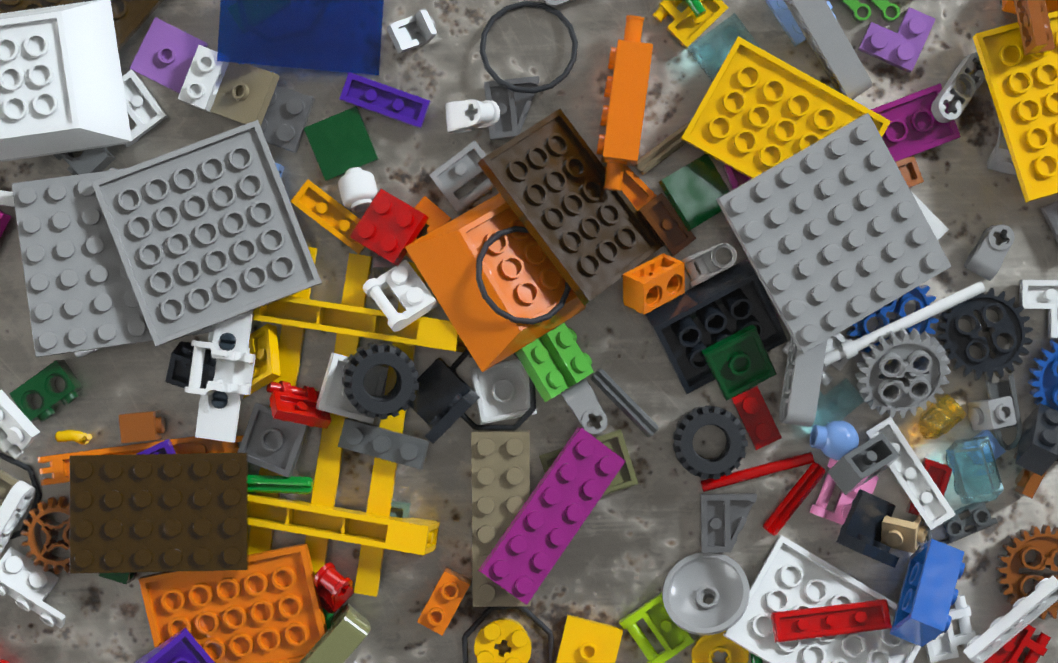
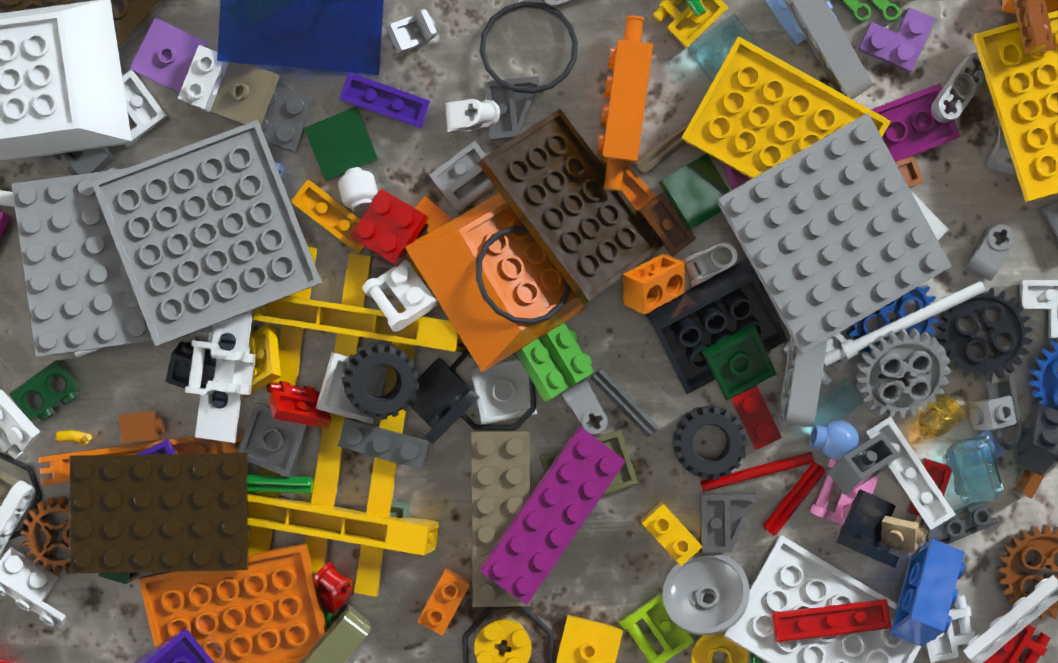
none -> yellow brick [640,501,702,566]

